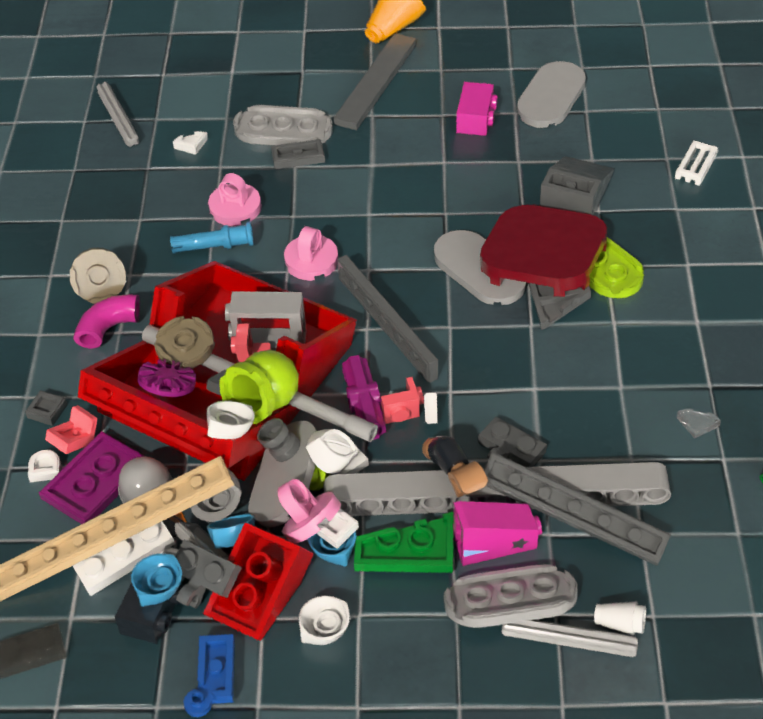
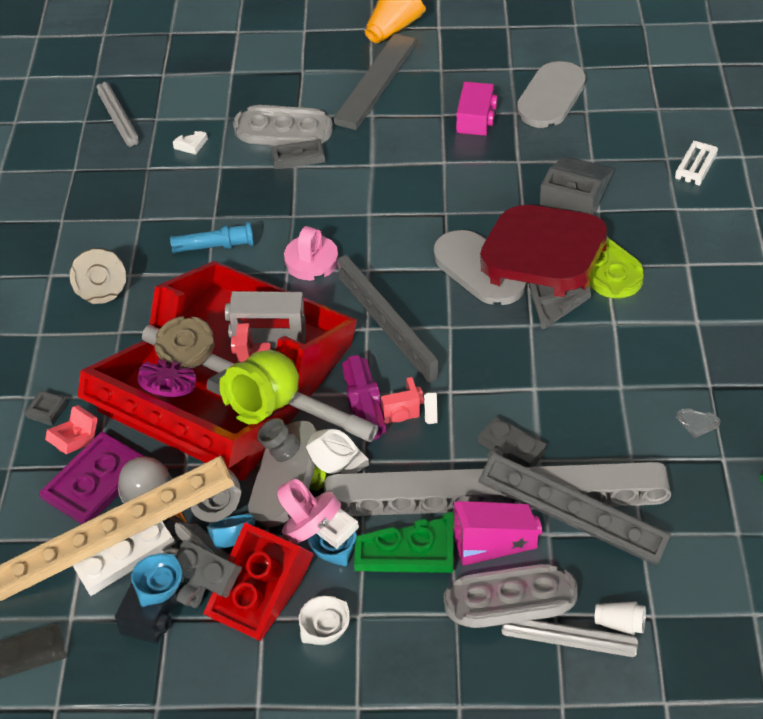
white tile [28,450,61,482] -> none
dark pink cylinder [74,294,140,349] -> none
blue hinge [183,634,235,717] -> none
white hat [207,401,255,439] -> none
bright pink tile [208,173,261,226] -> none
piece [422,435,488,498] -> none

